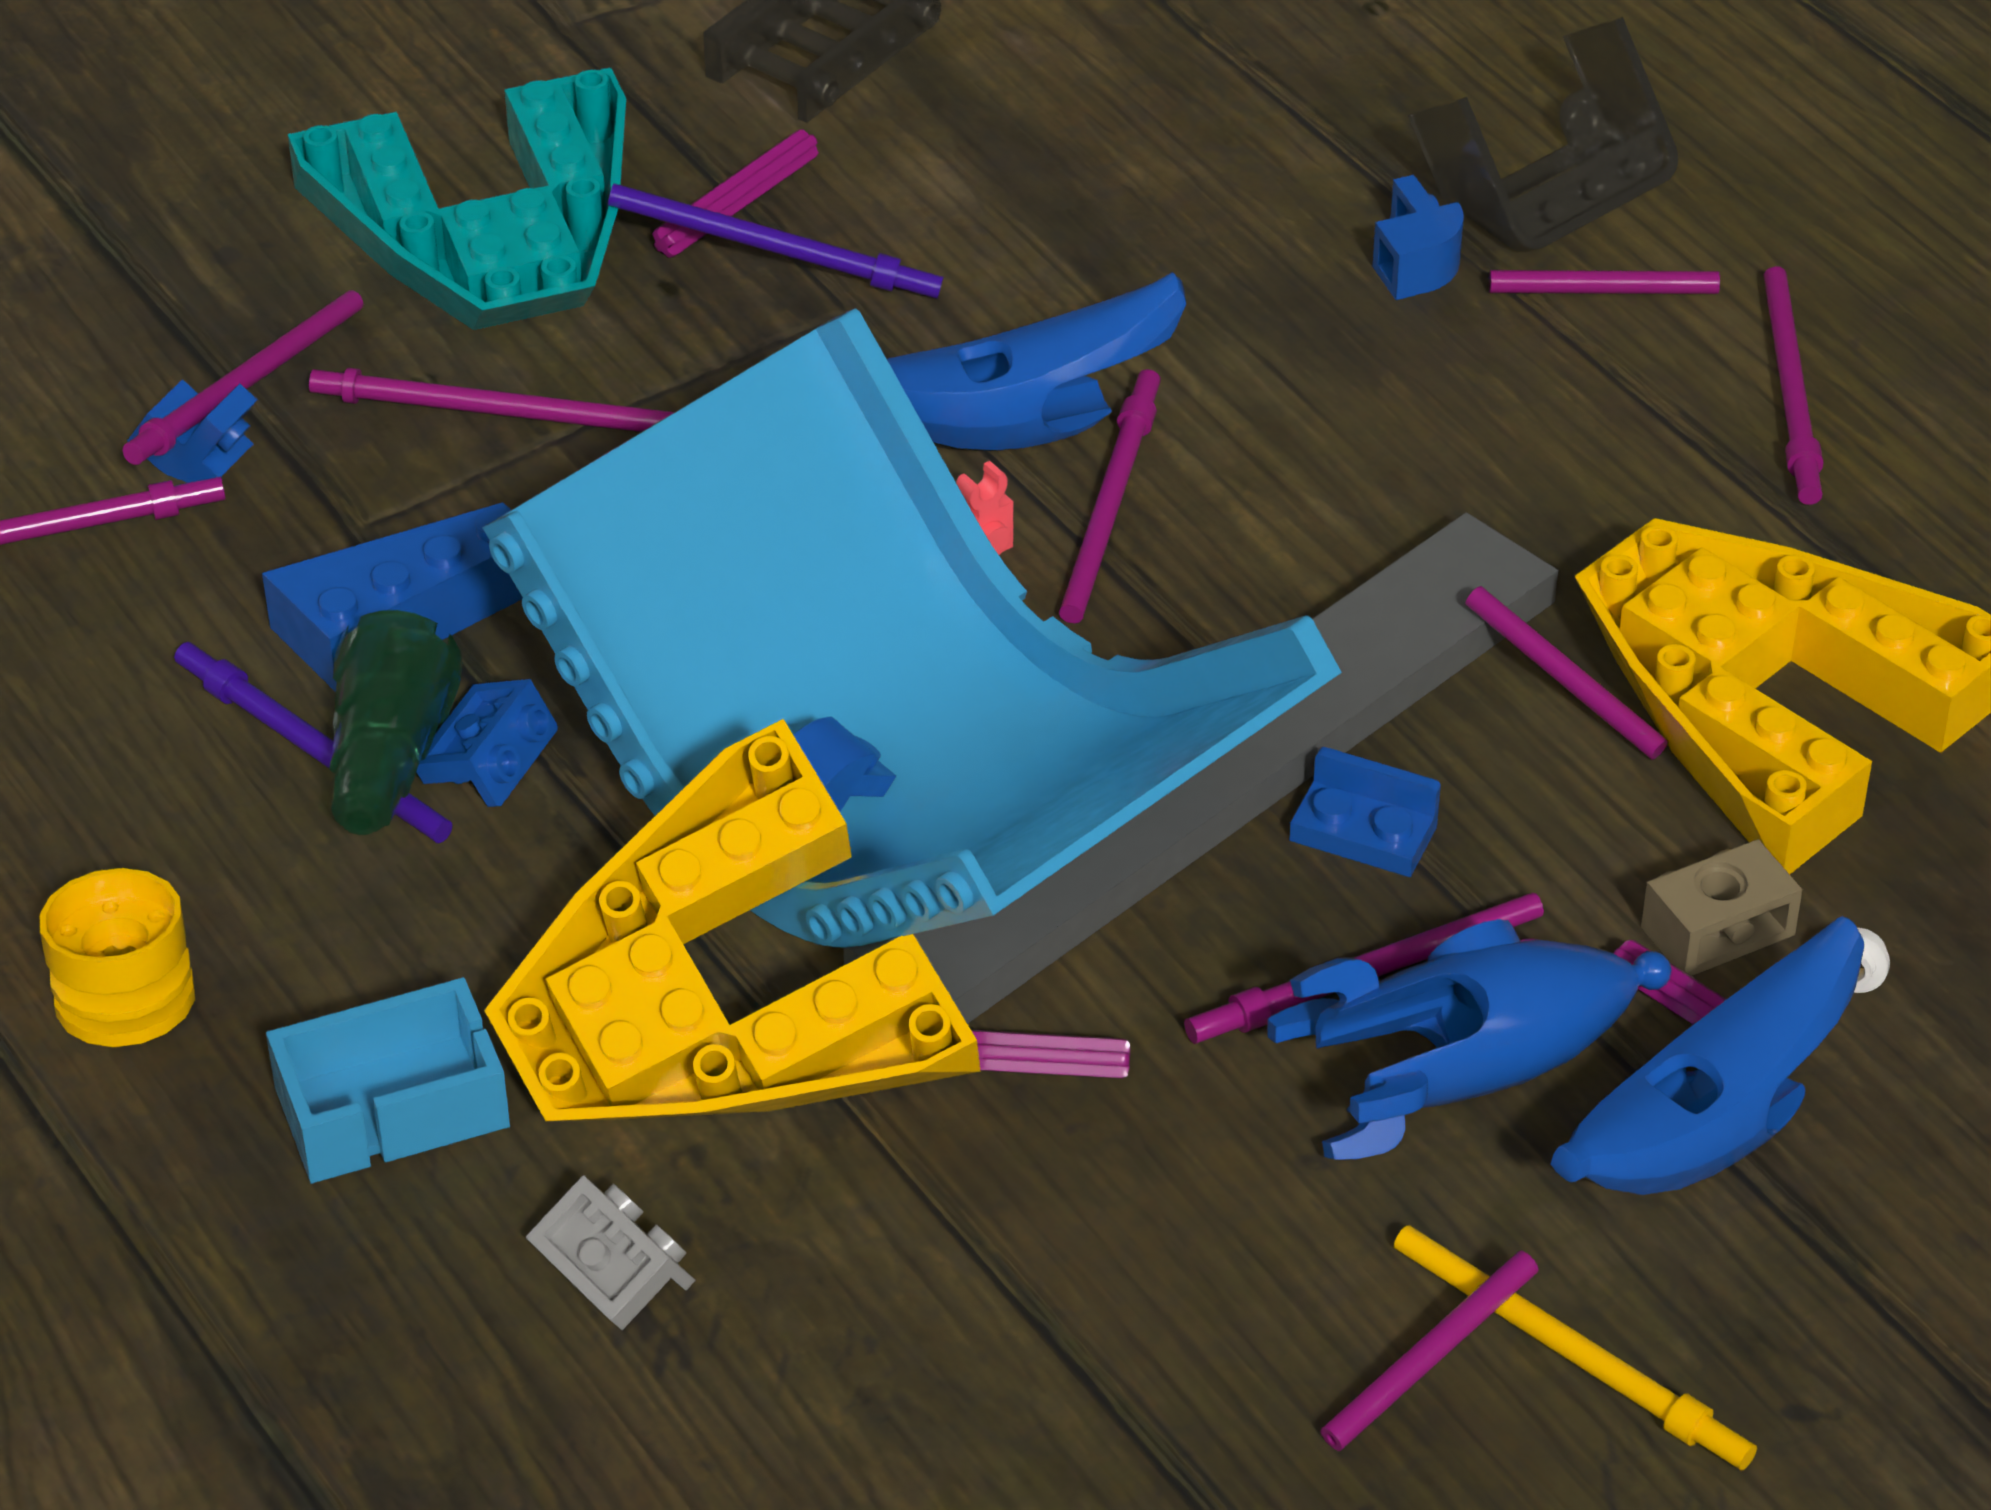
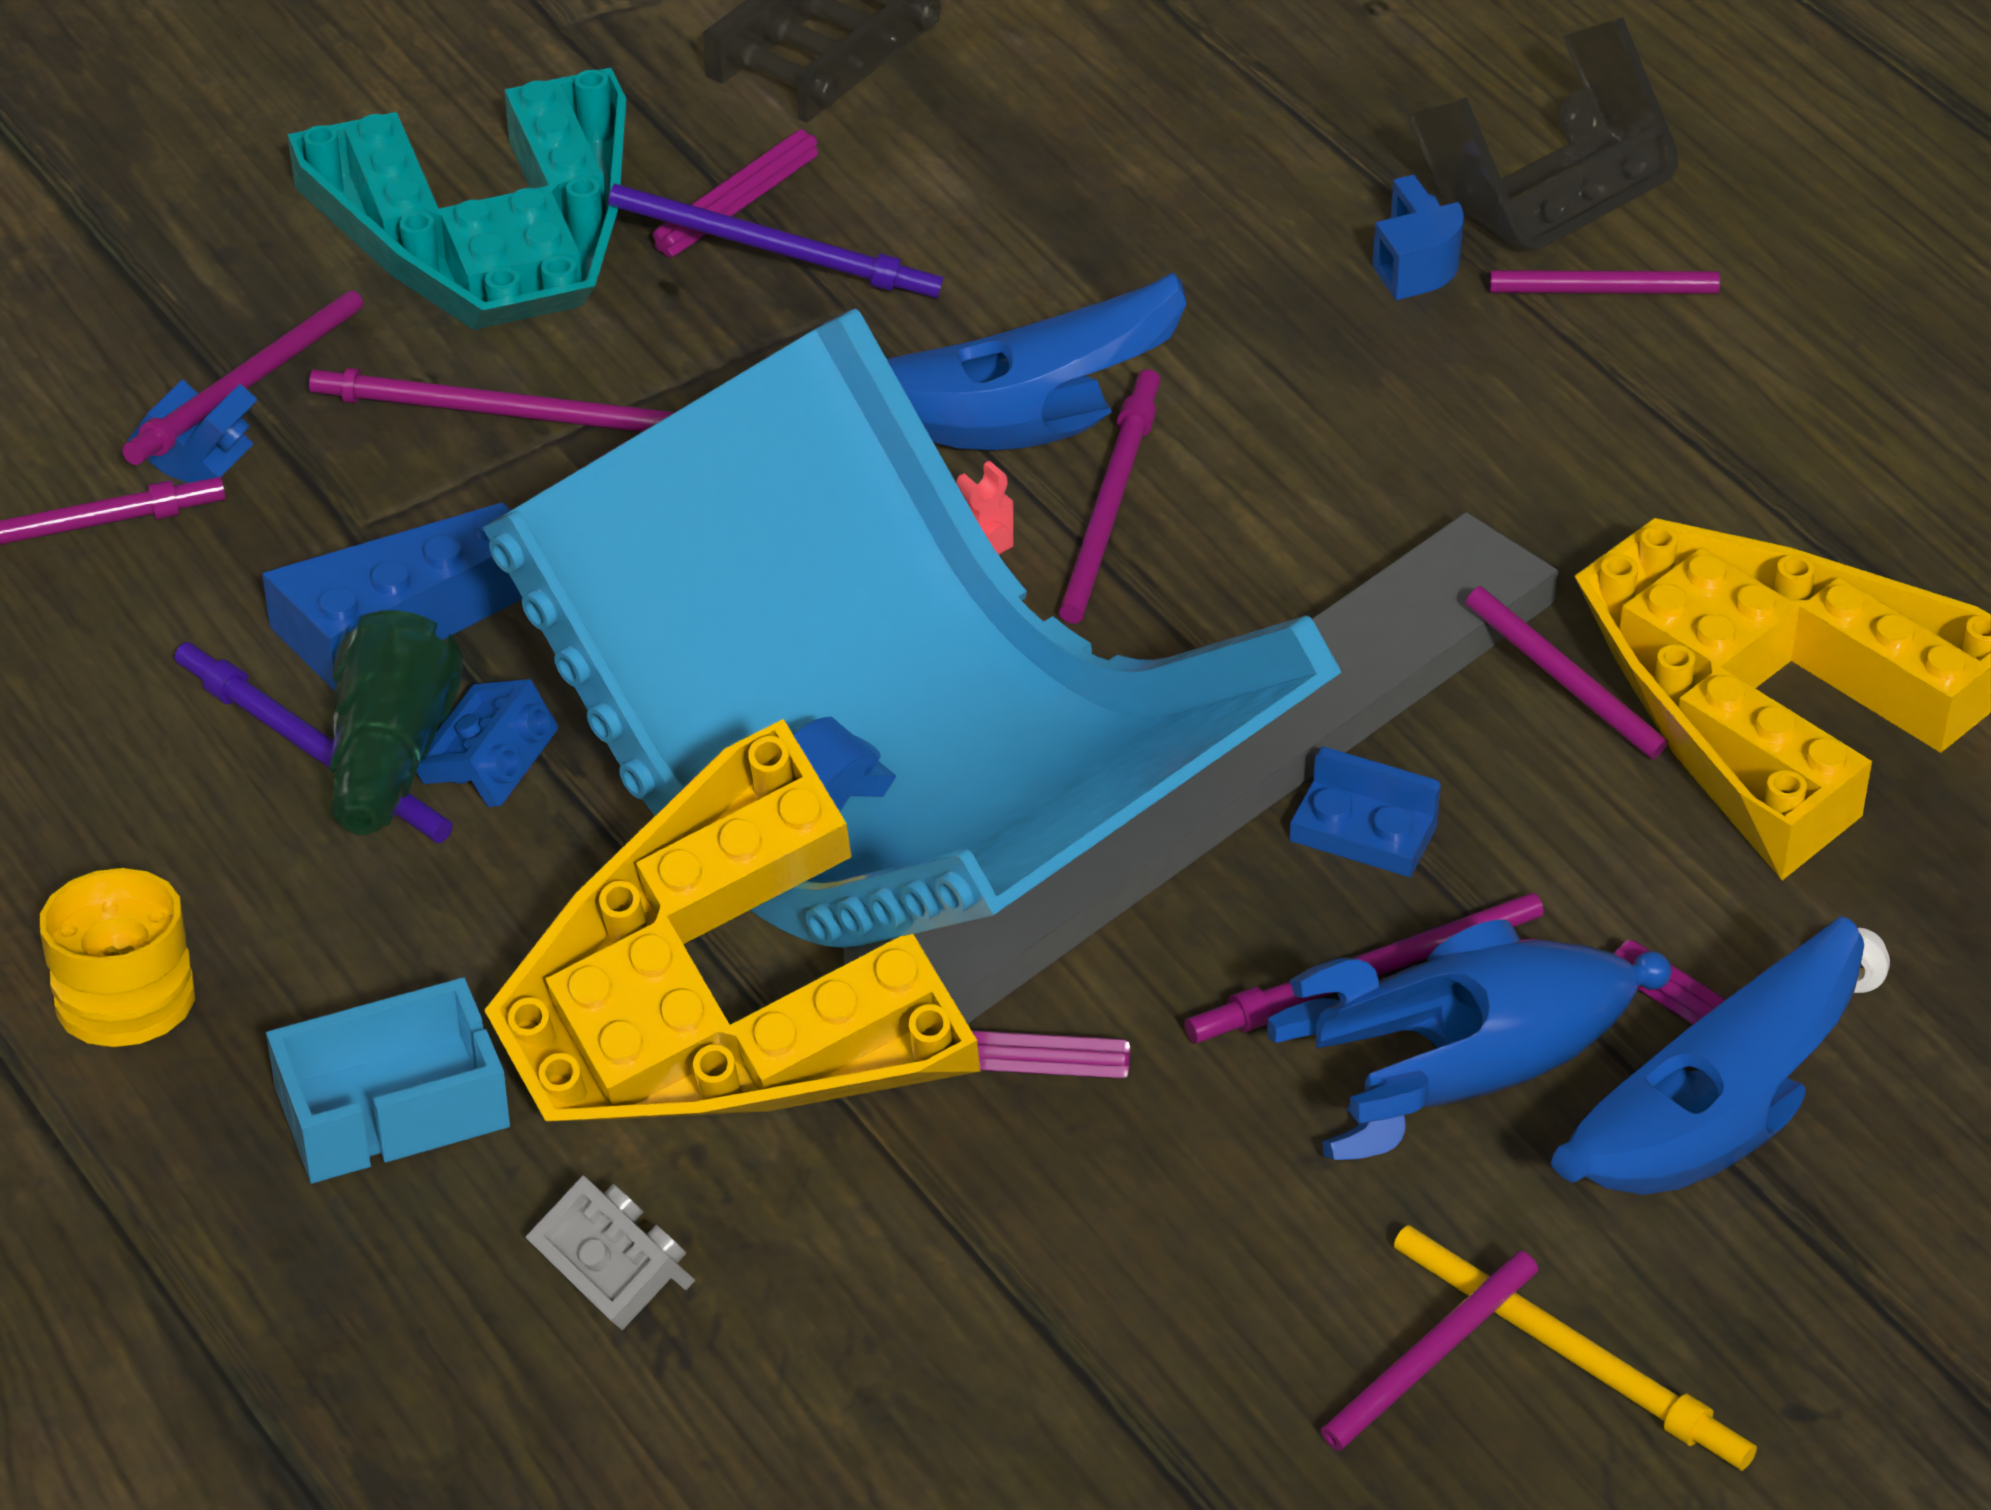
dark tan brick [1641,839,1803,976] -> none
magenta bar [1764,266,1824,505] -> none

